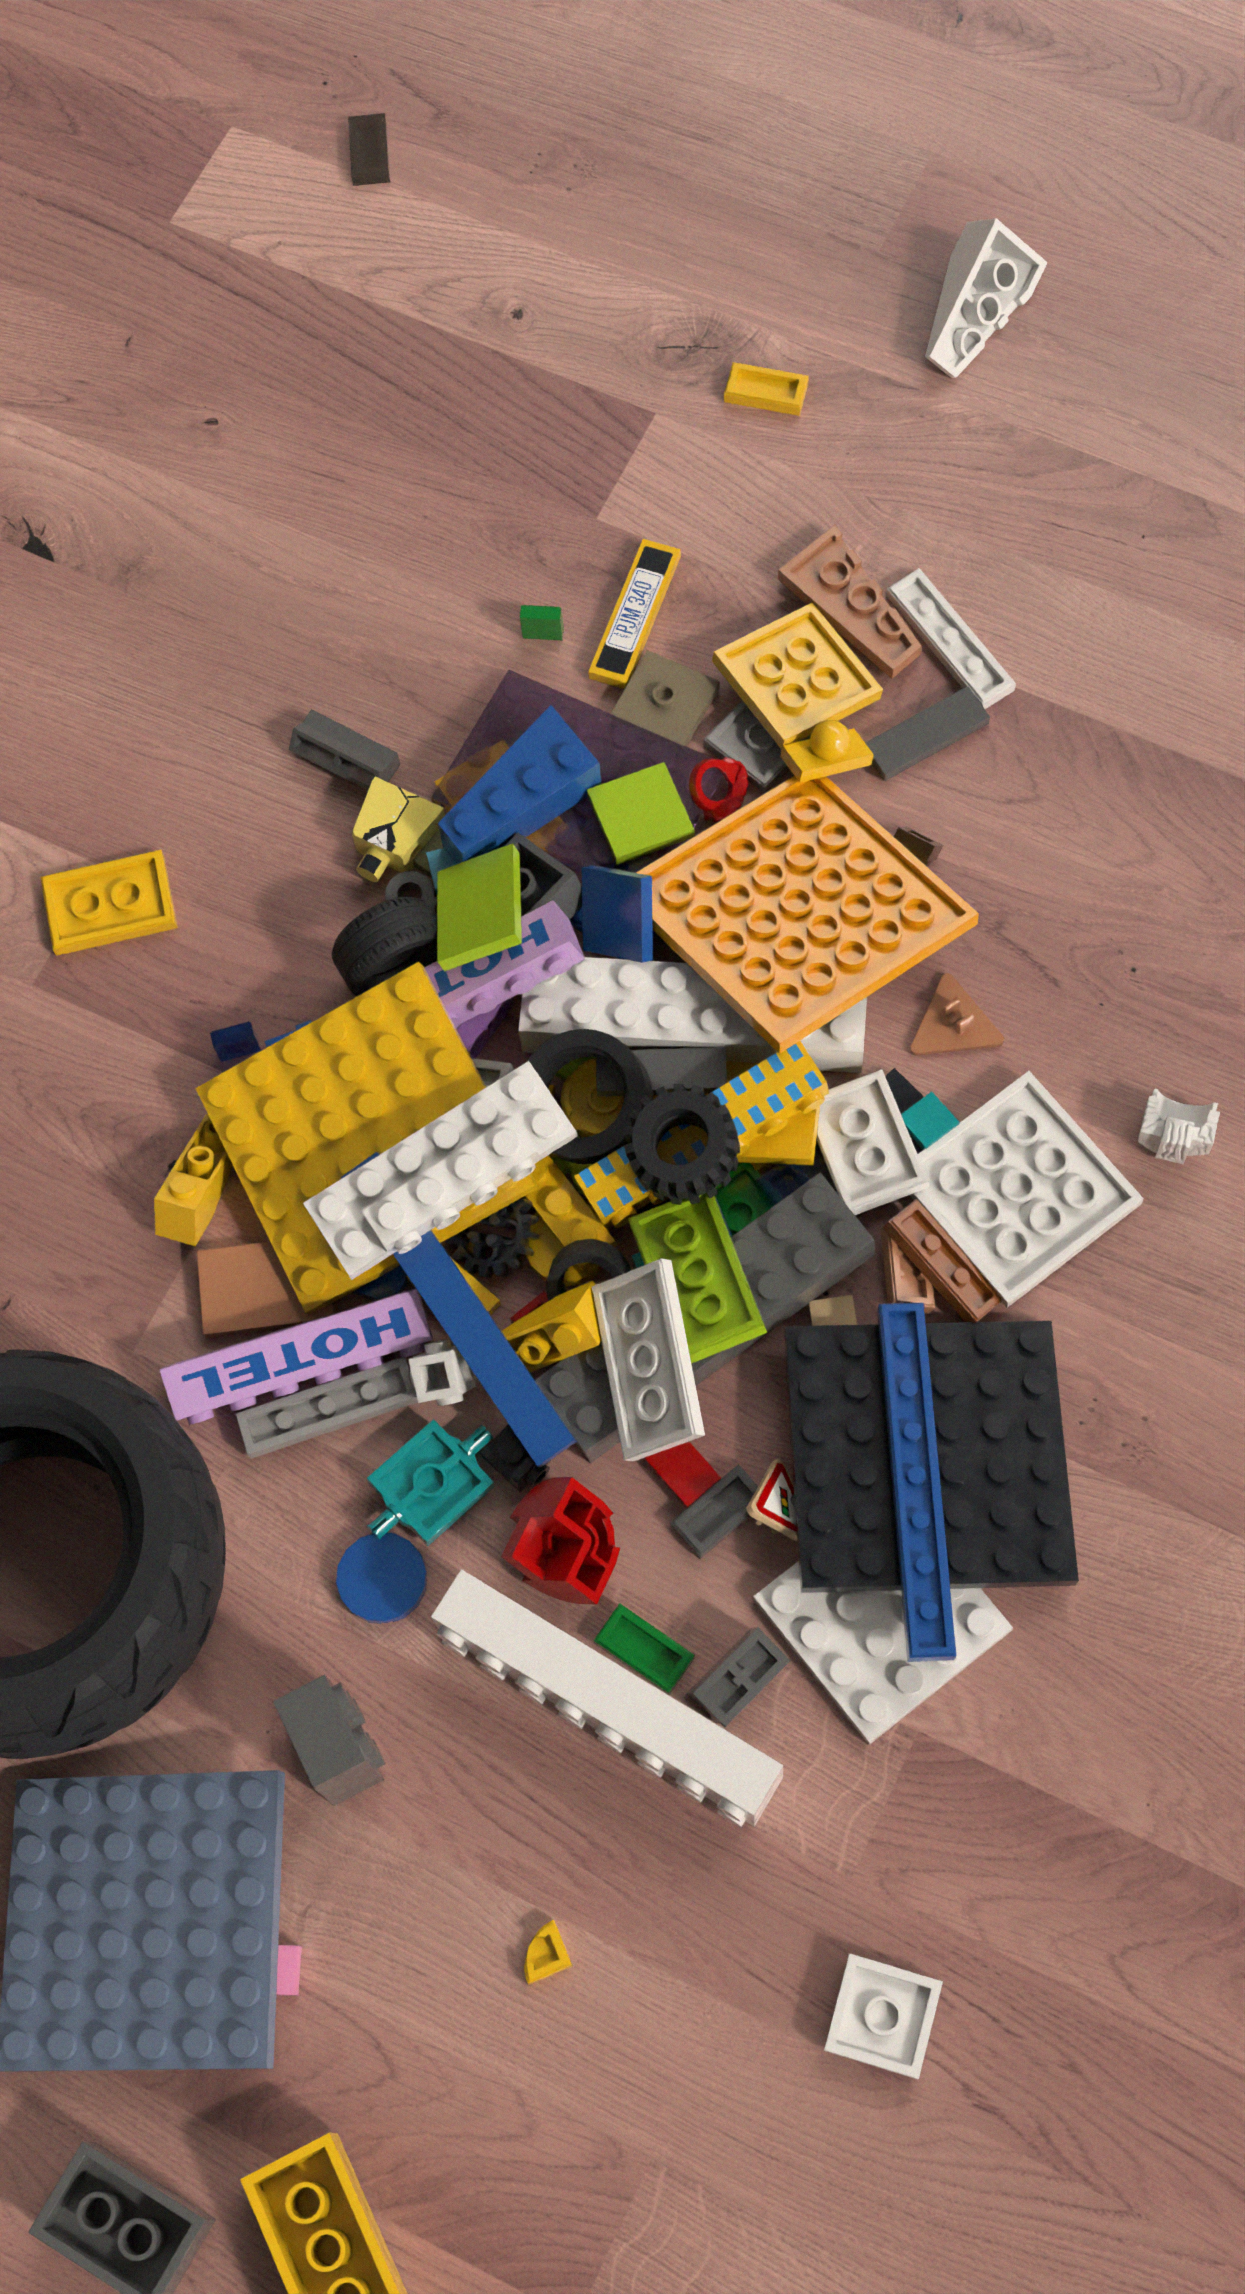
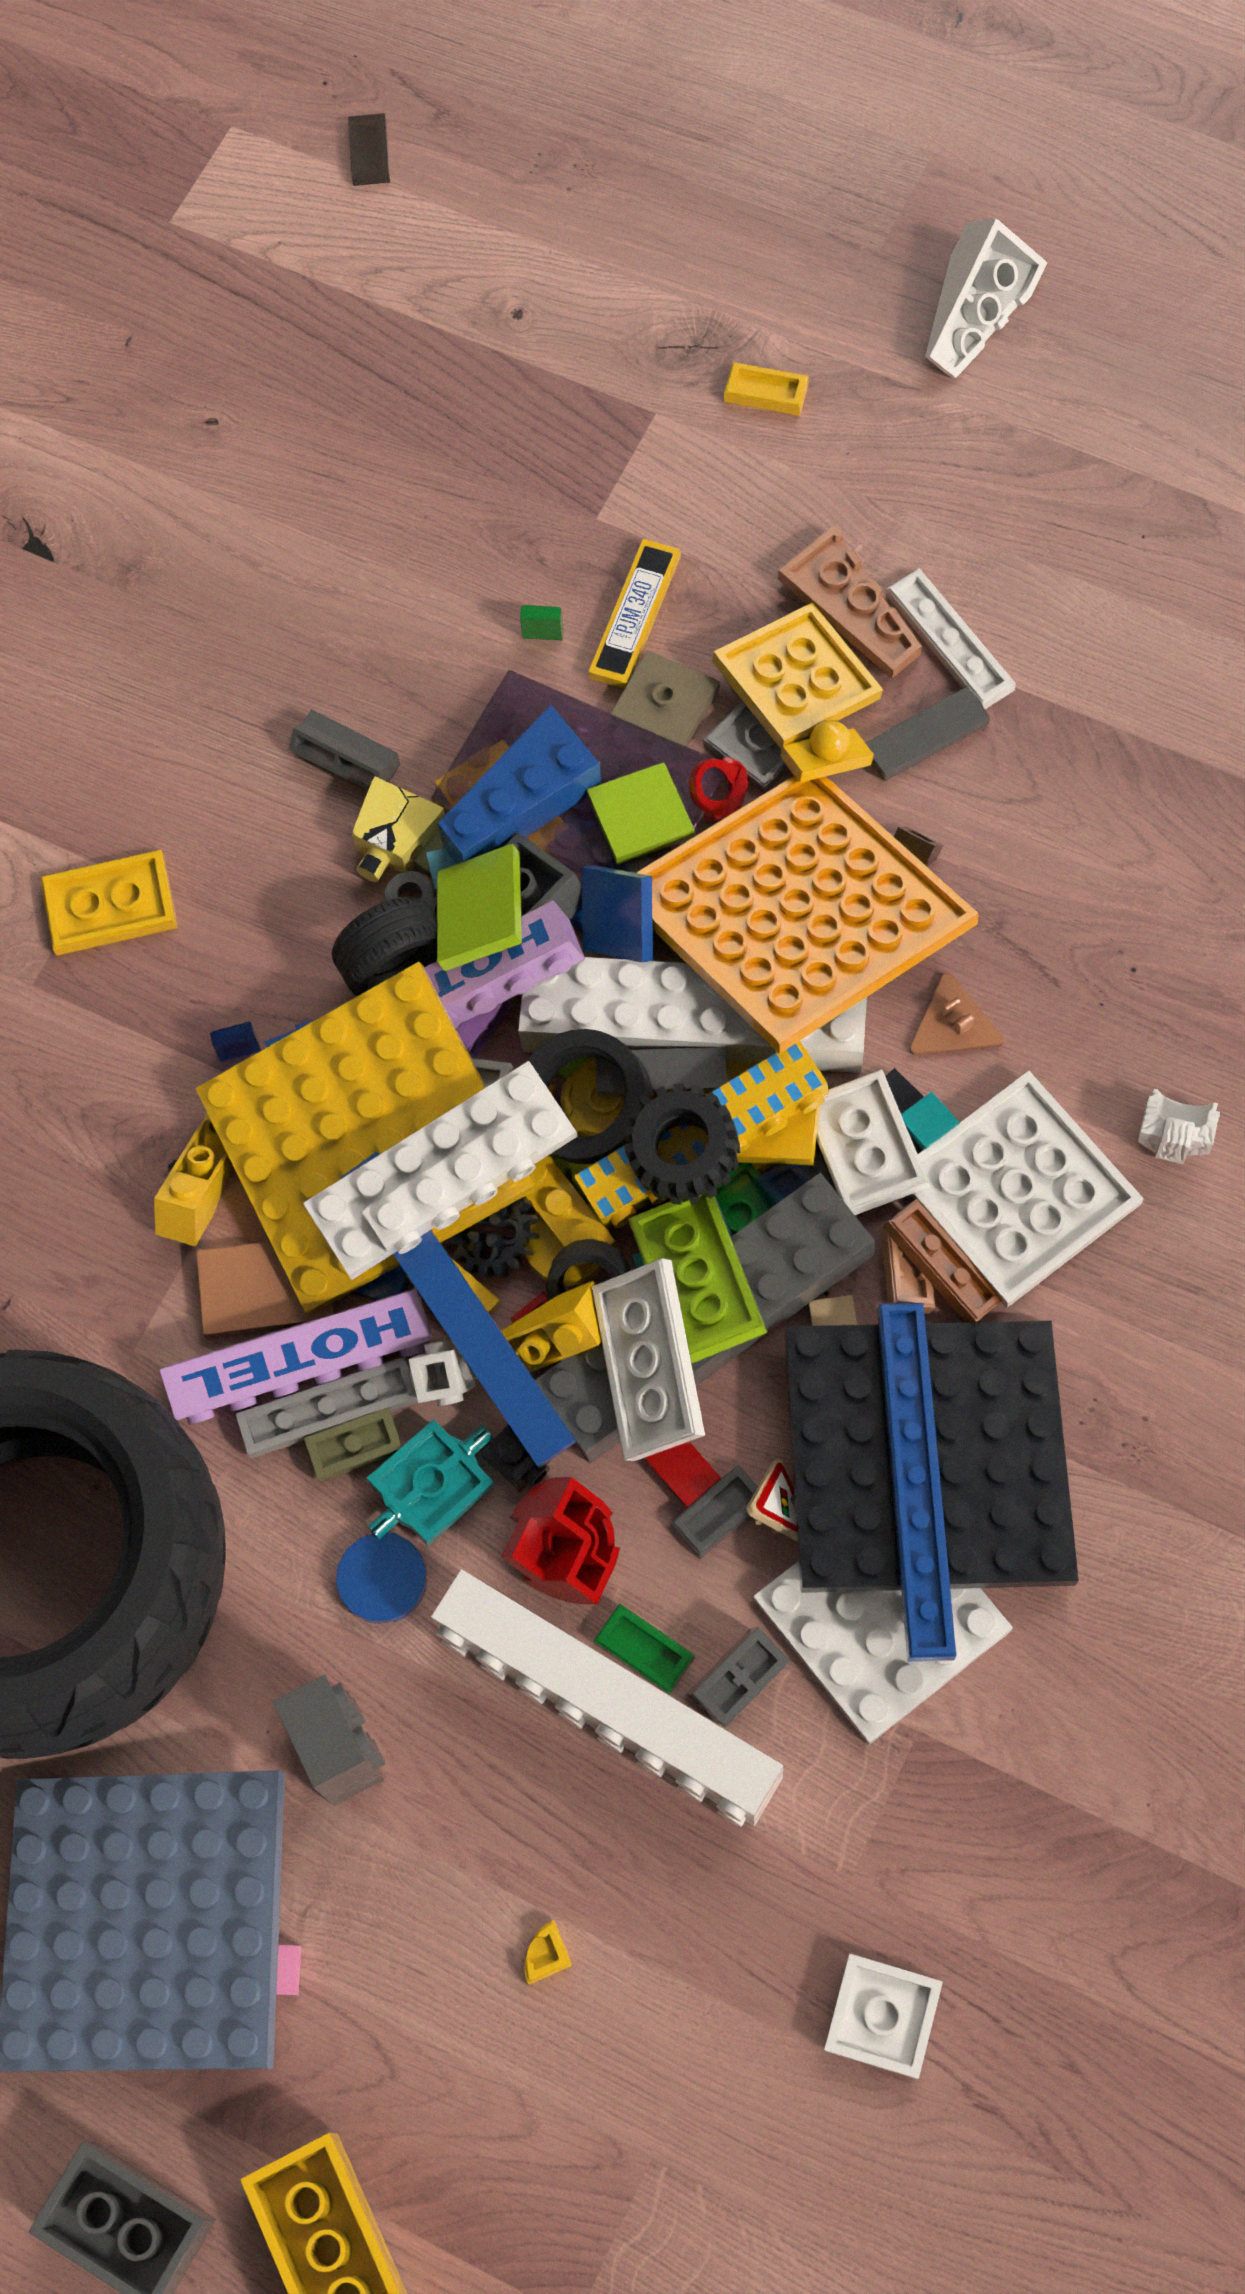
none -> olive plate [304,1407,402,1483]

